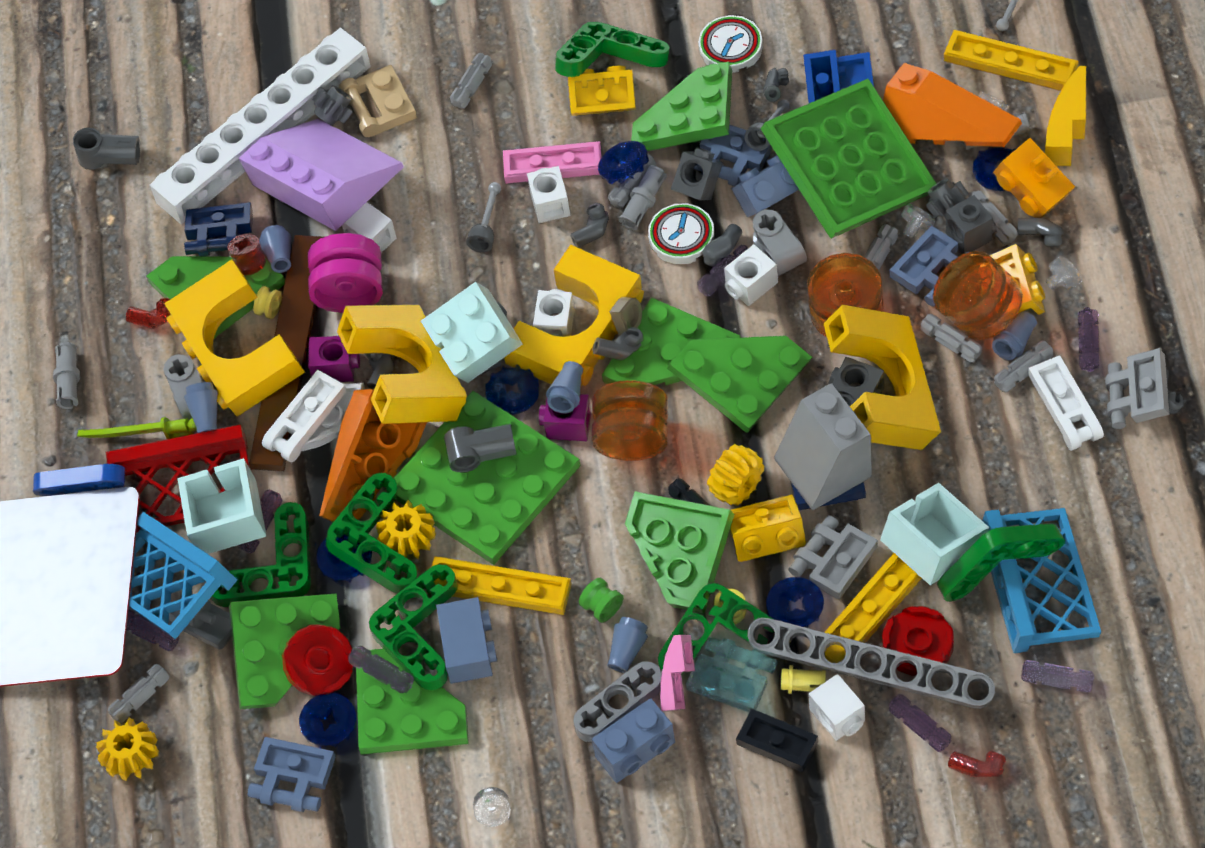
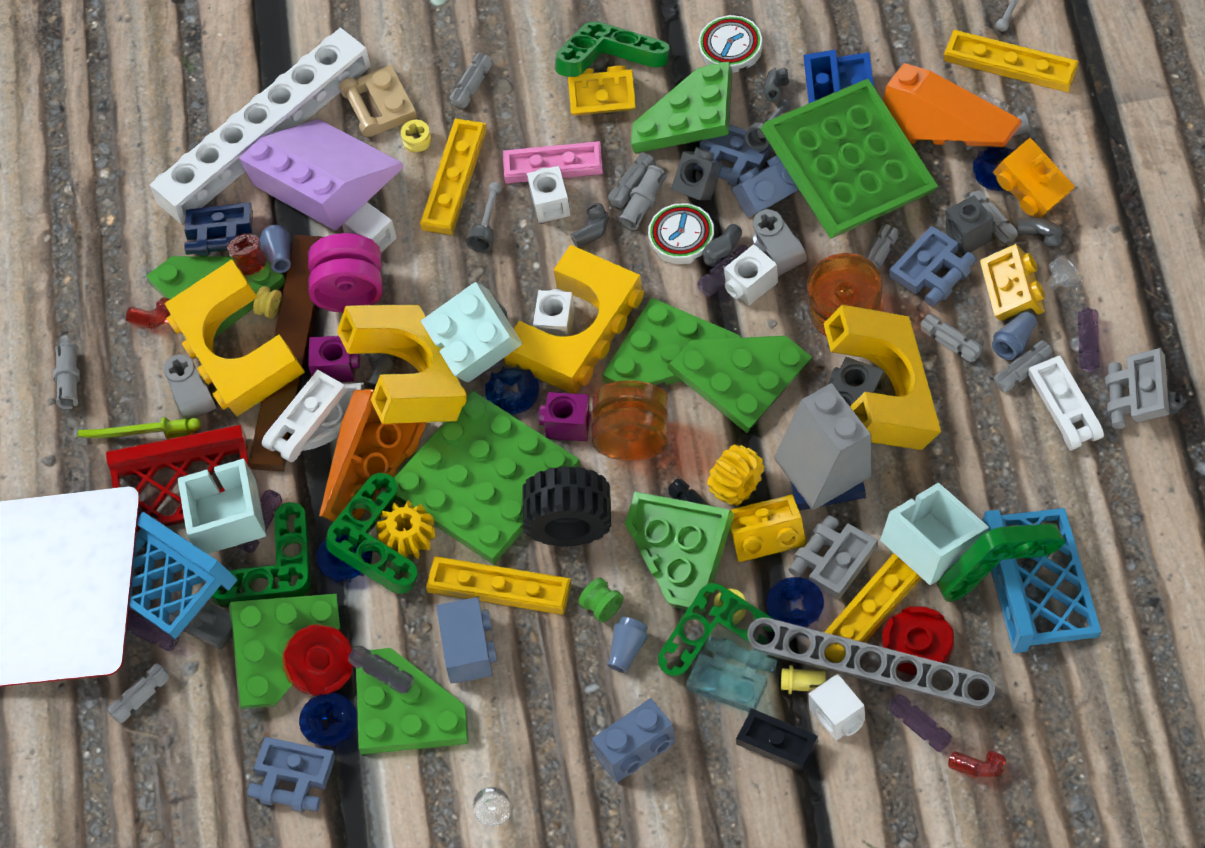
blue beam [33,464,125,496] -> none
dark grey piece [73,127,140,170] -> none
yellow gear [96,717,159,781] -> none
sand blue cone [184,382,218,433] -> none
dark grey gear [312,85,353,126] -> none
green beam [369,564,458,690] -> none
dark grey piece [444,424,517,473] -> none
sand blue cone [546,361,583,413] -> none
light grey beam [573,661,662,742] -> none
dark grey arm [593,327,643,360] -> none
clear blue gear [598,141,649,184] -> none
dark tan tile [609,297,642,336] -> none
bright pink slope [660,635,695,711] -> none
clear tile [901,203,936,239] -> none
dark grey gear [926,178,969,219] -> none
clear orange wheel [933,251,1023,340] -> none
clear purple axle [1021,660,1094,693] -> none
yellow slope [1045,66,1086,166] -> none
none -> light yellow bush [401,119,431,153]
none -> yellow tile [420,118,487,235]
none -> black tyre [522,467,611,547]

